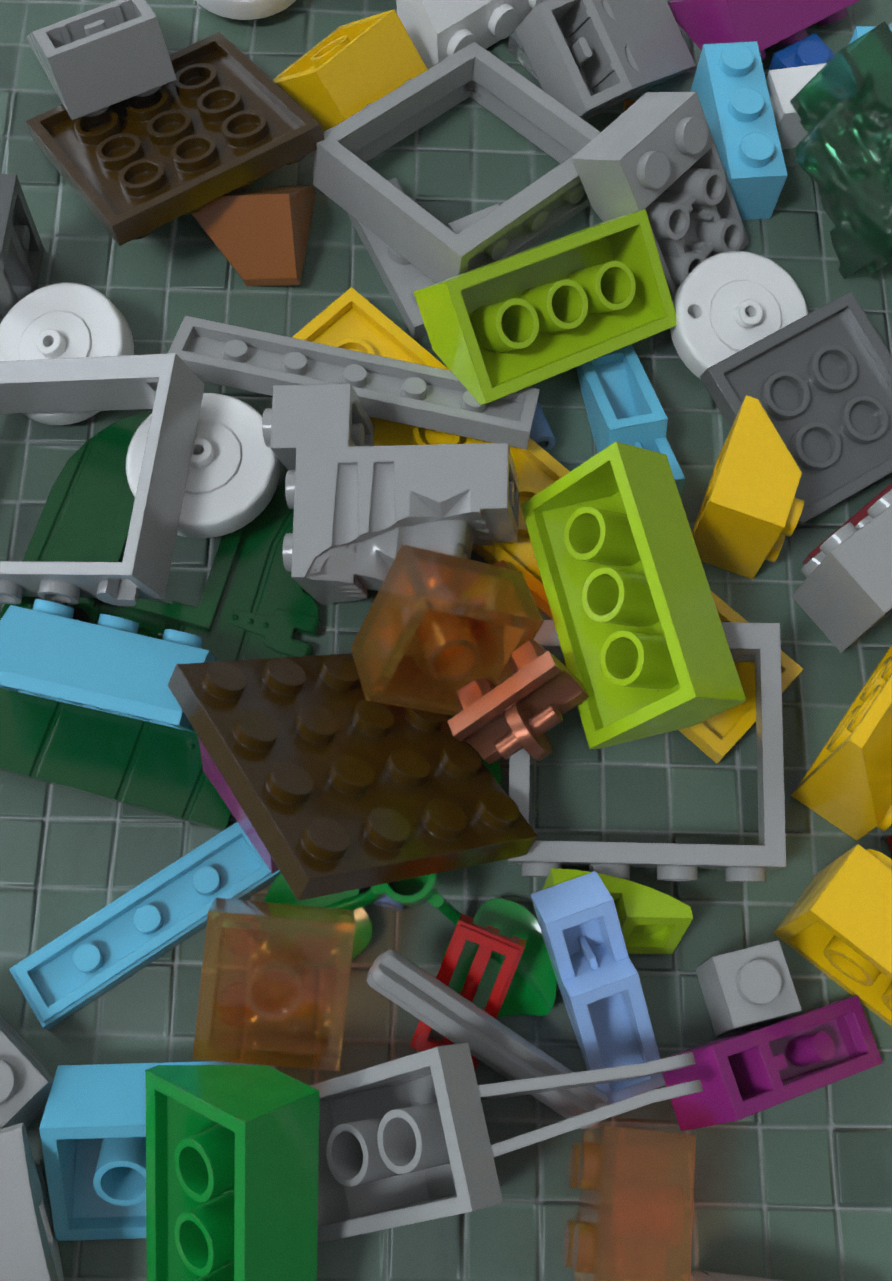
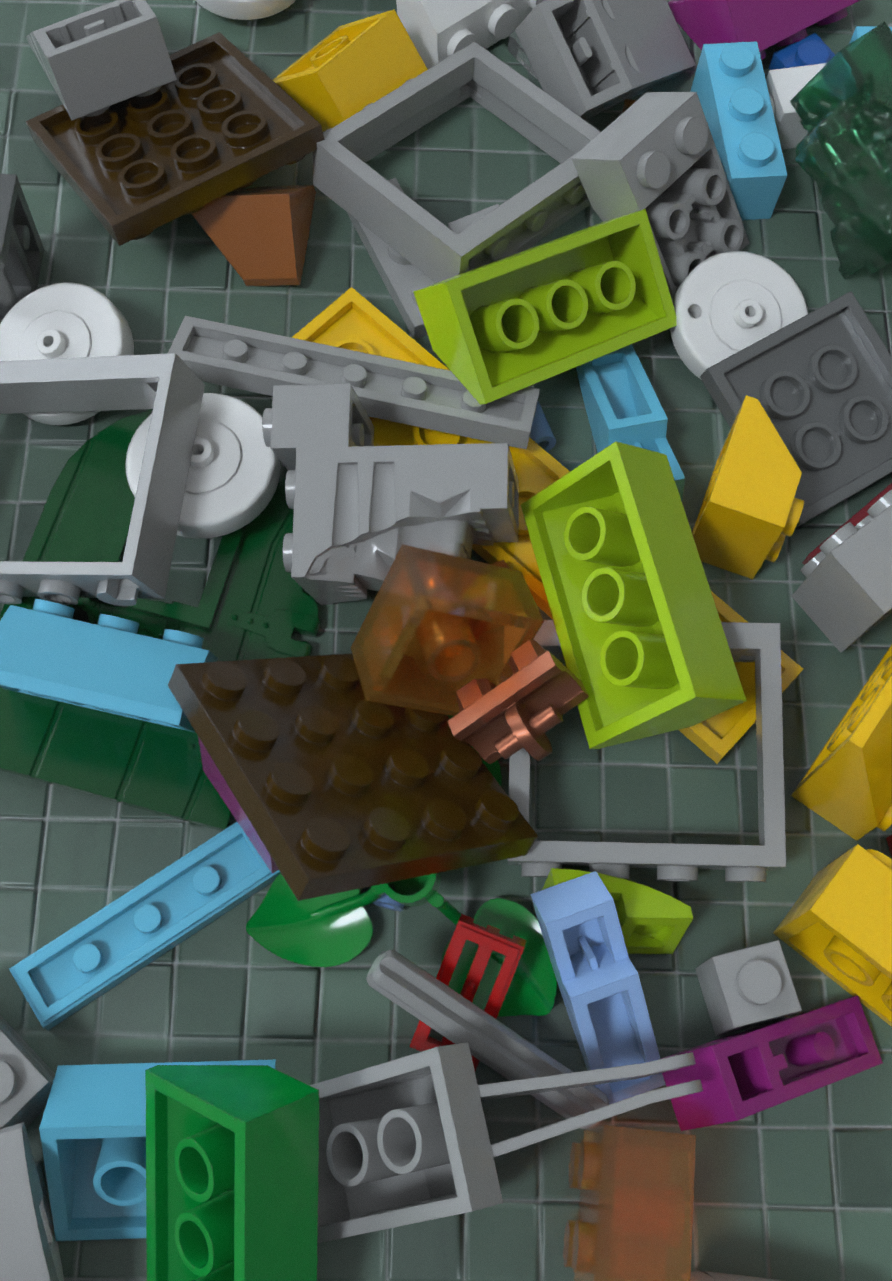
clear orange brick [192,898,355,1071] -> none

